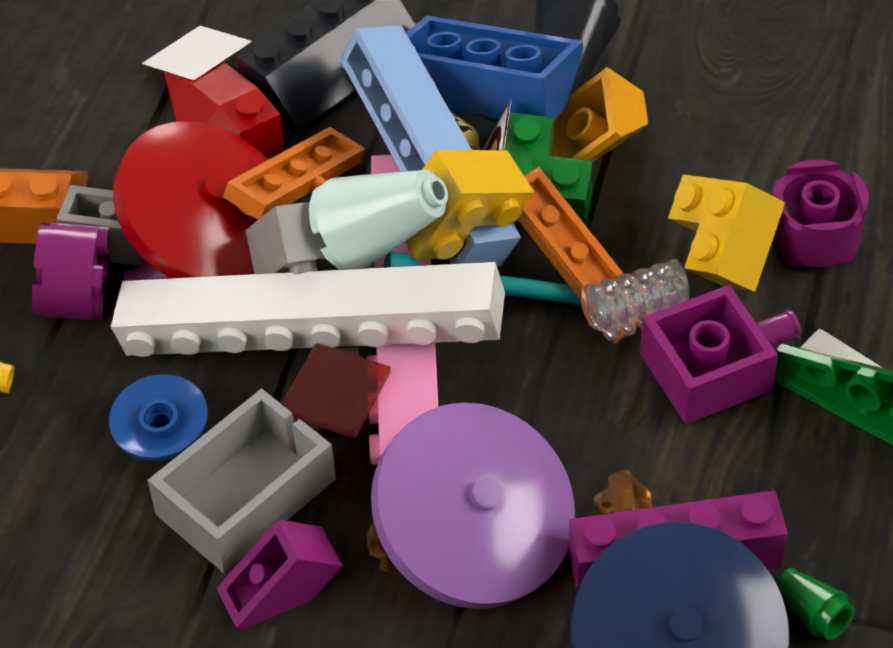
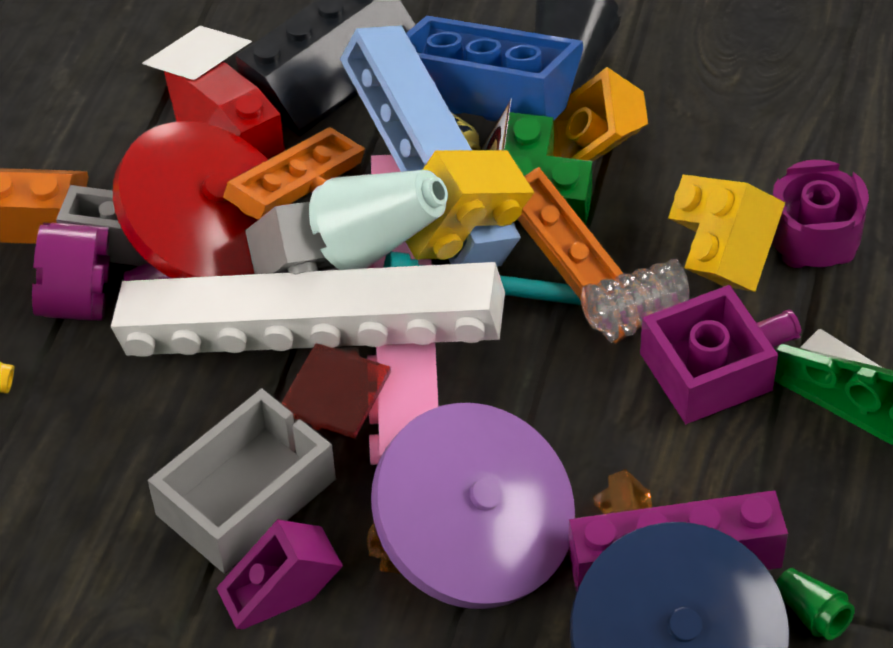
blue dish [109,374,208,461] -> none

